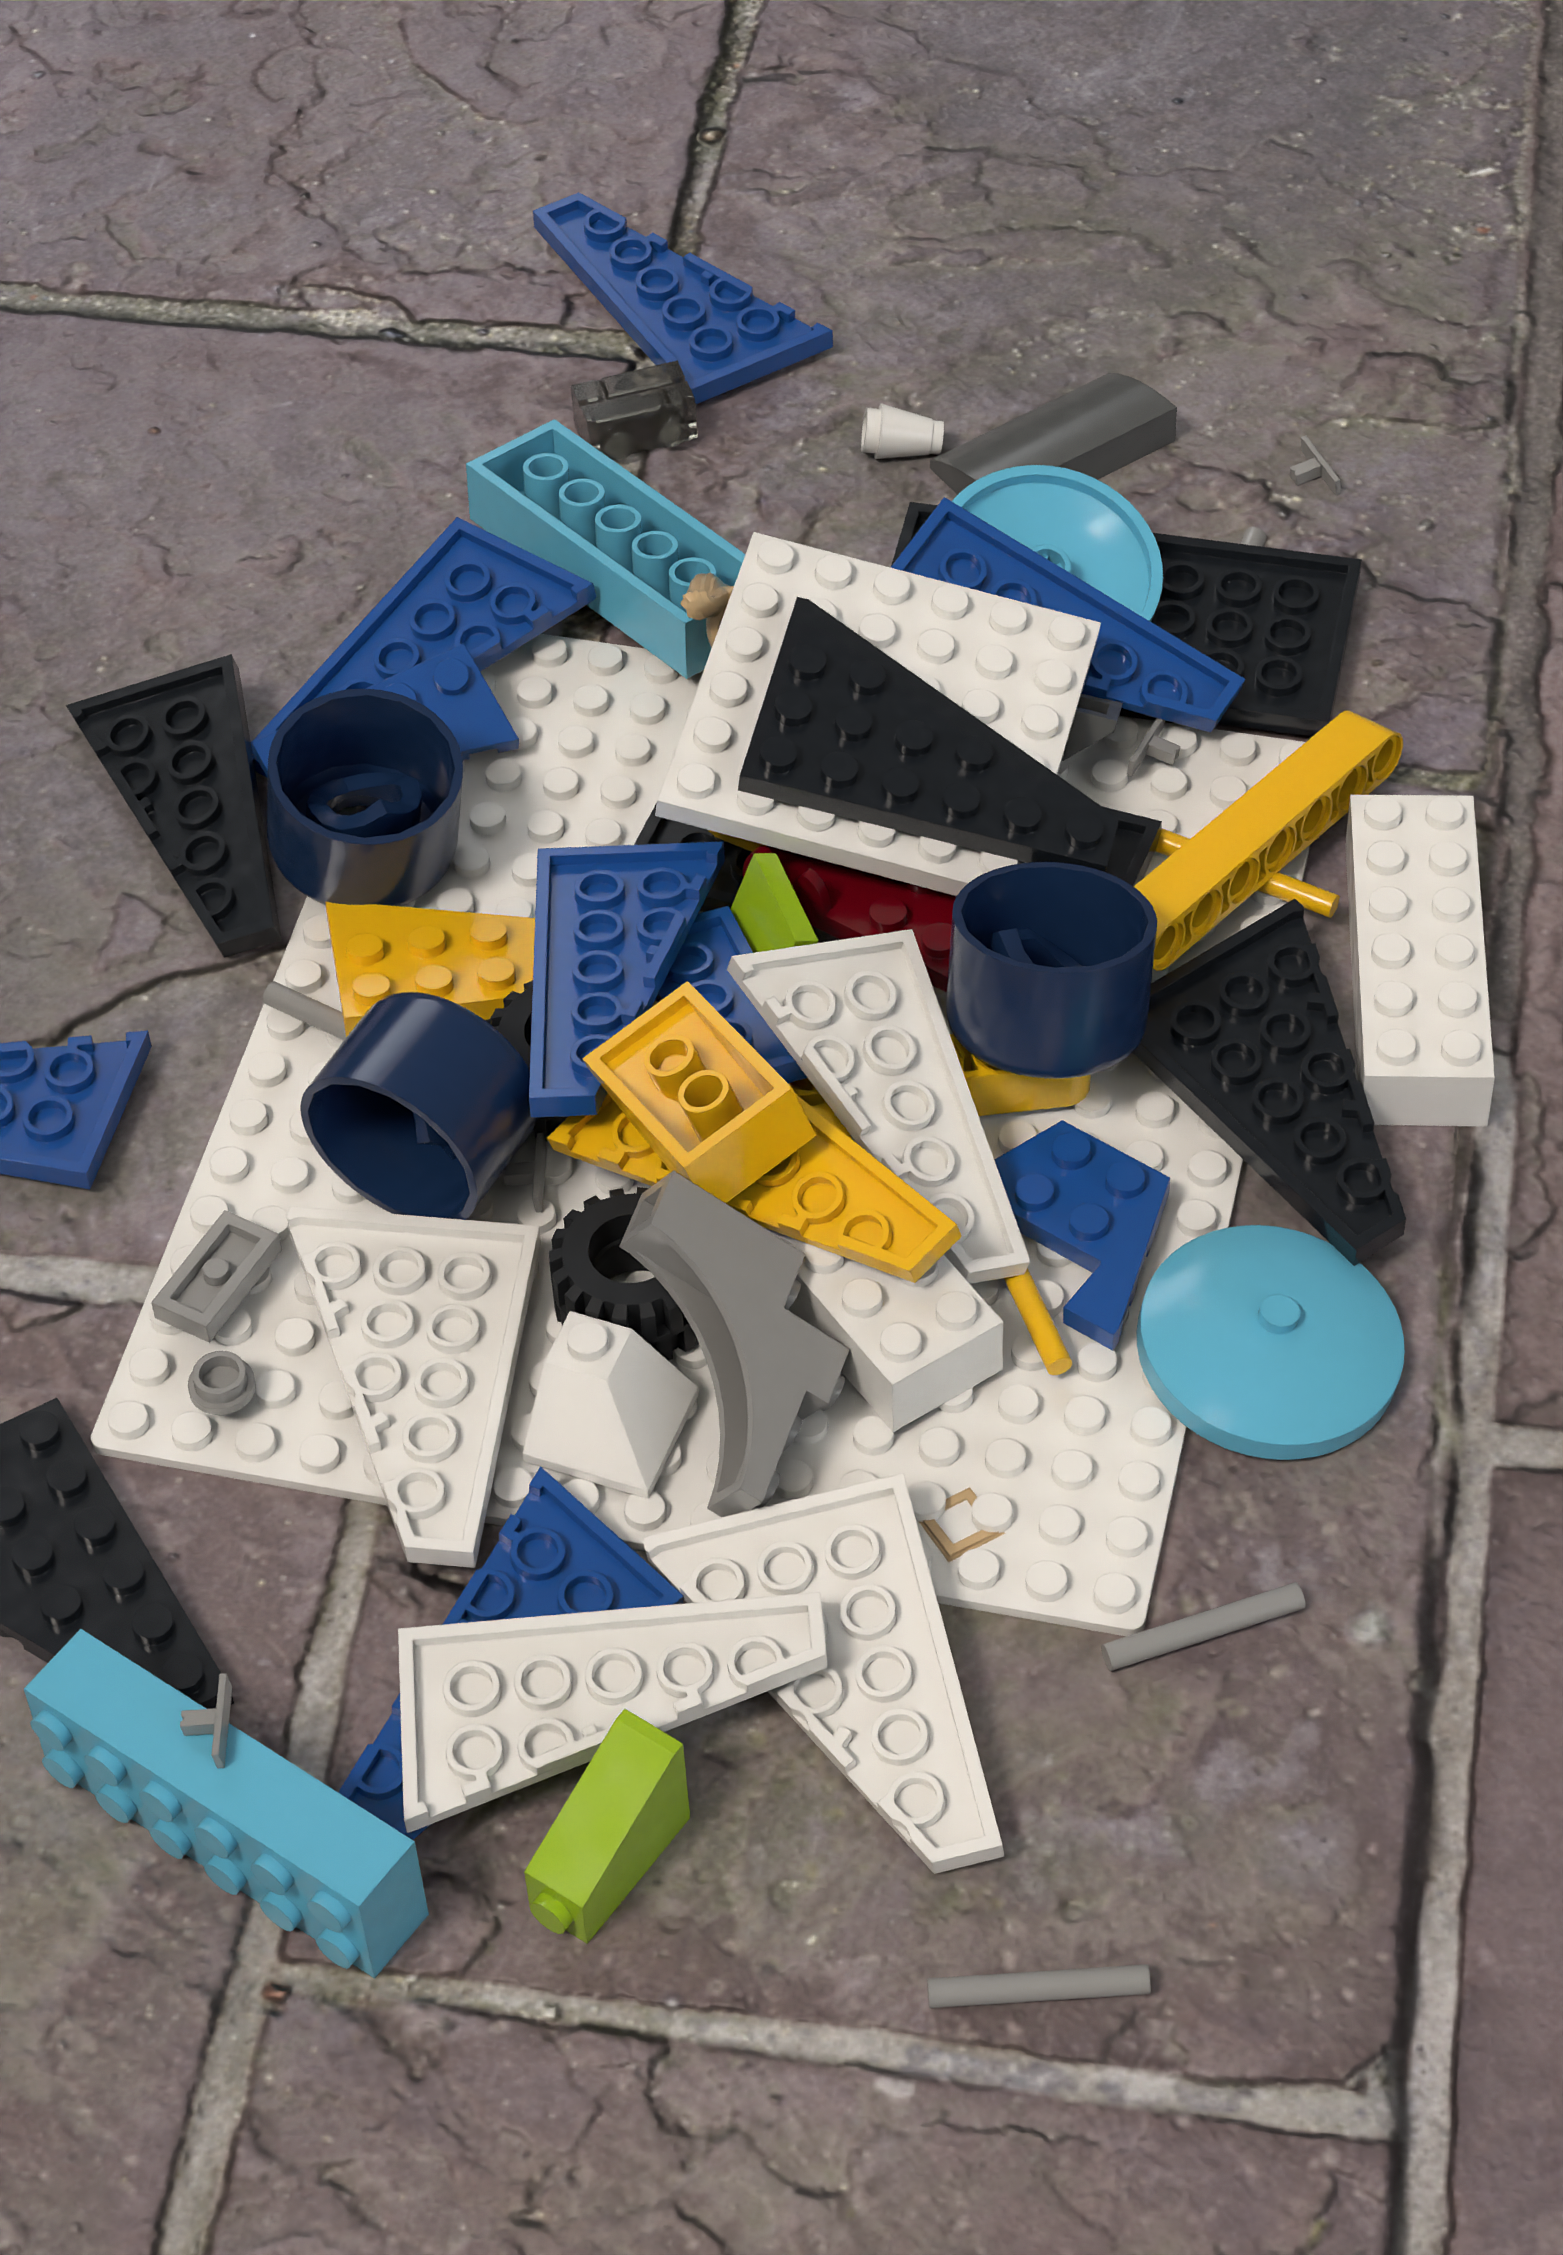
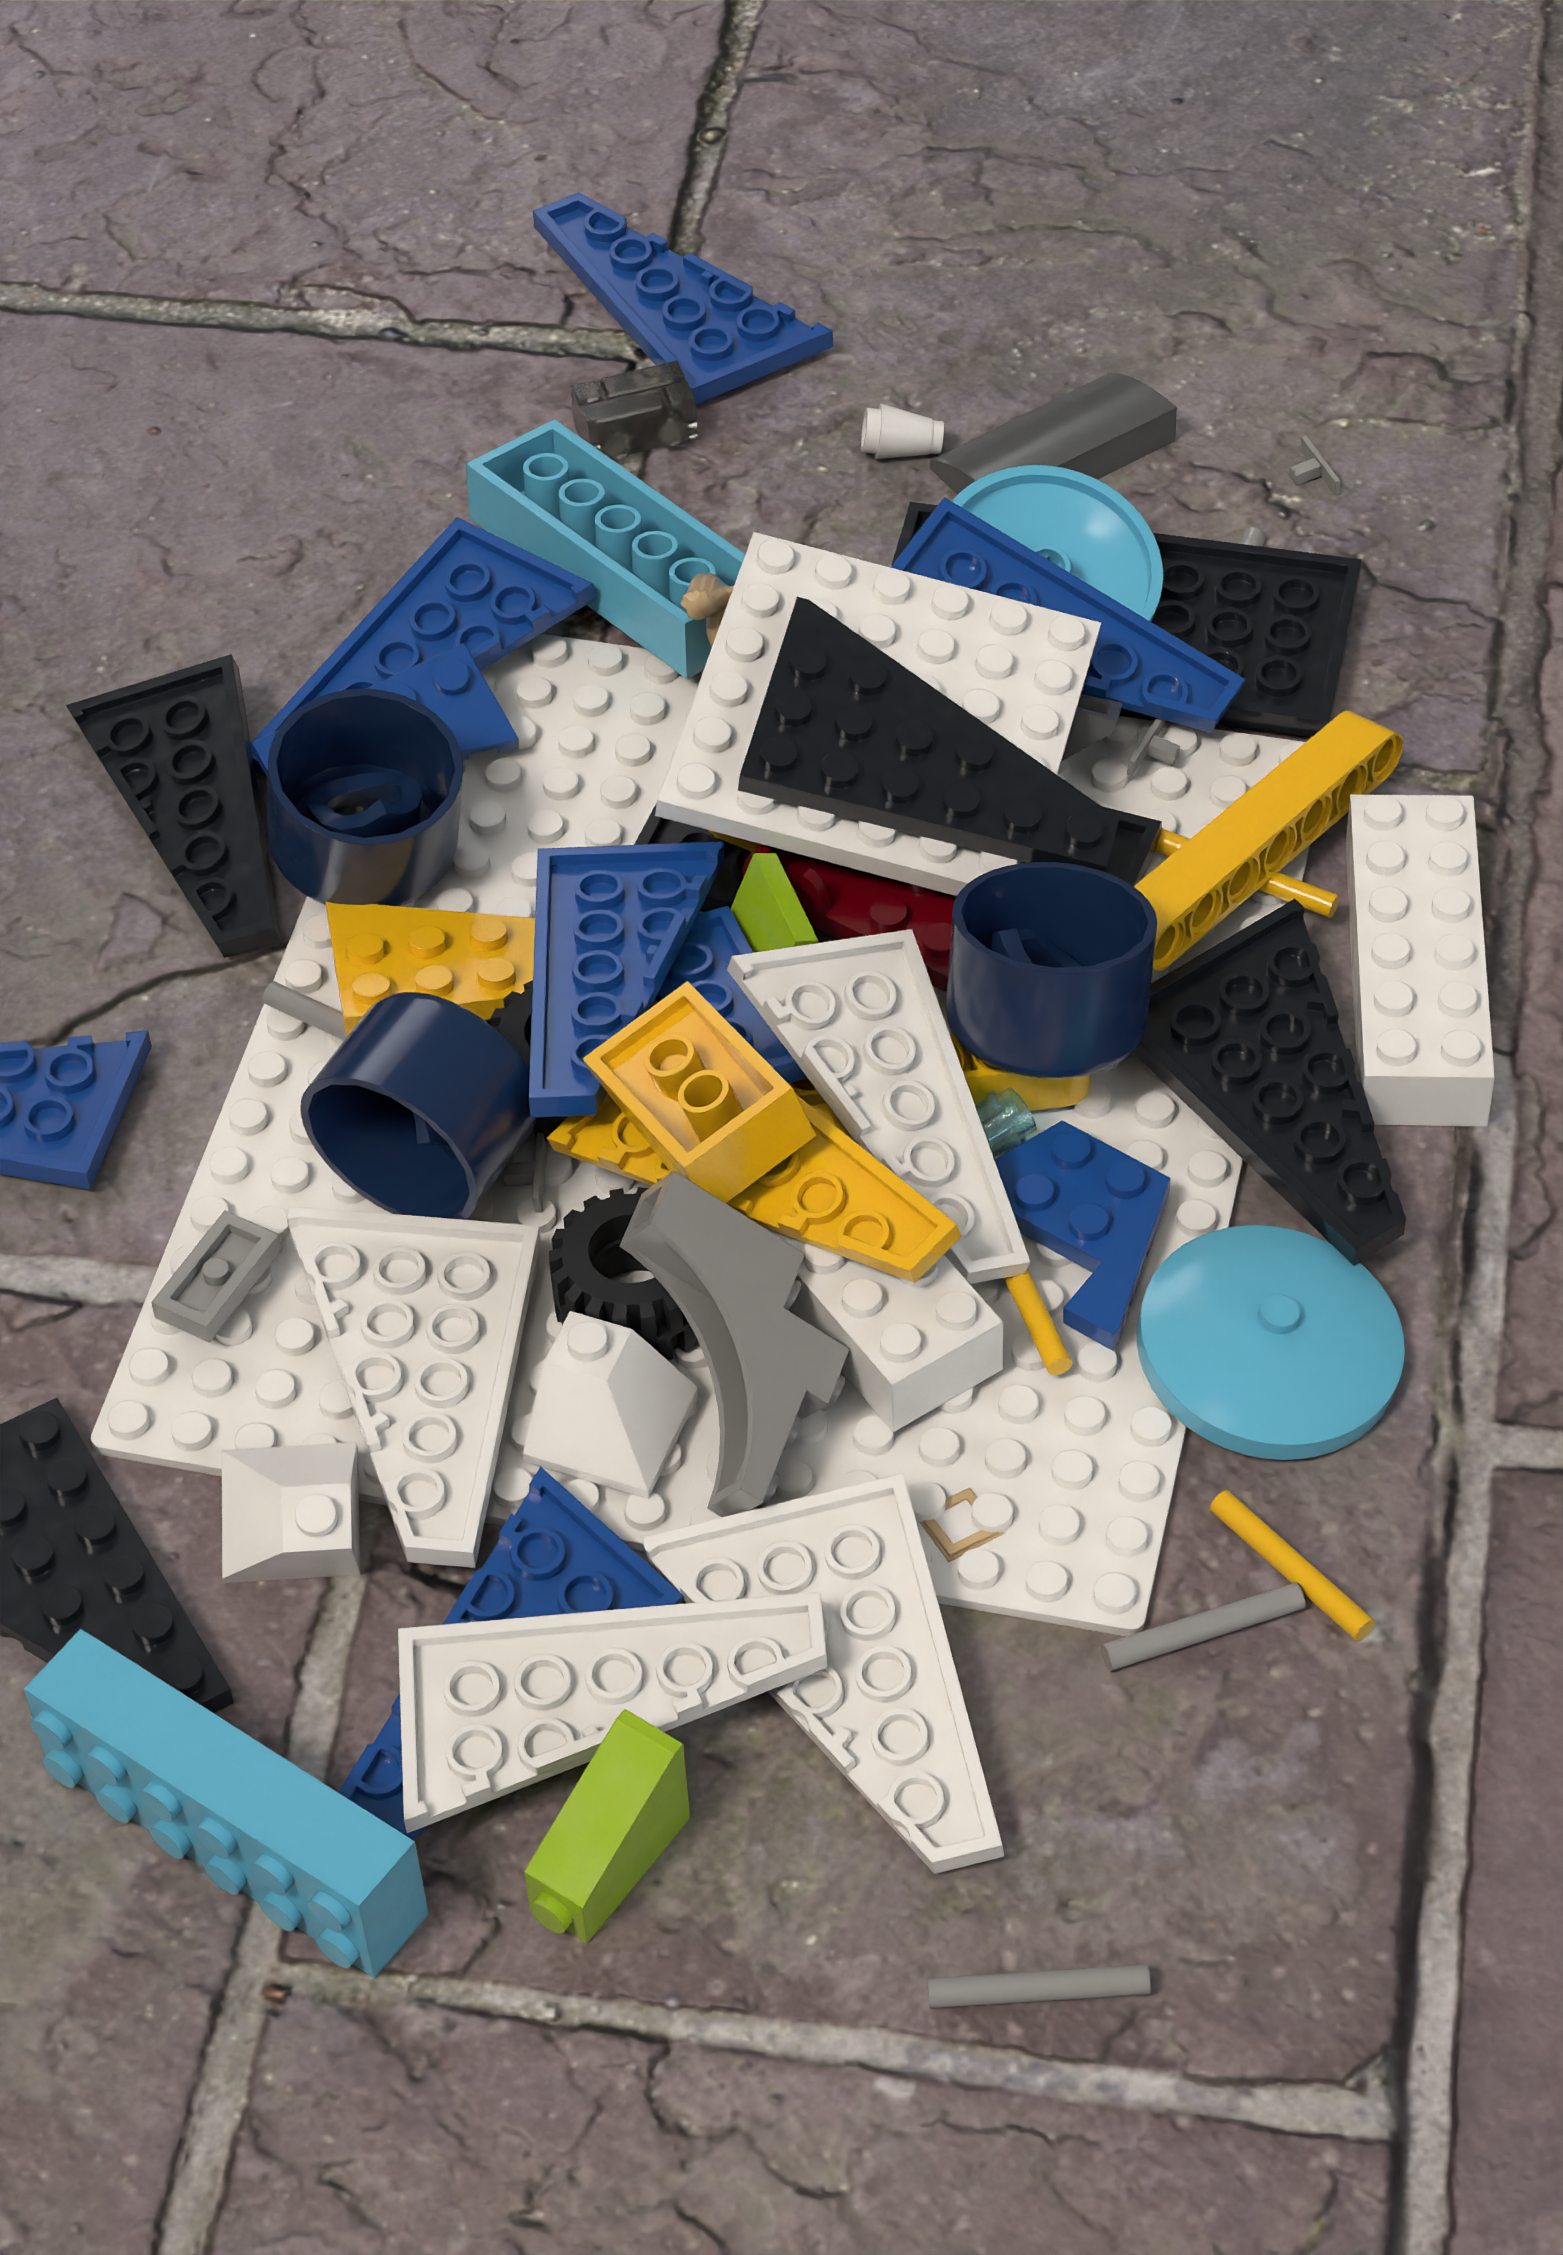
light grey piece [180,1673,232,1768] -> none
light grey plate [188,1351,256,1415] -> none
none -> white slope [222,1442,361,1583]
none -> clear light blue cone [975,1087,1037,1157]
none -> yellow bar [1210,1490,1375,1641]

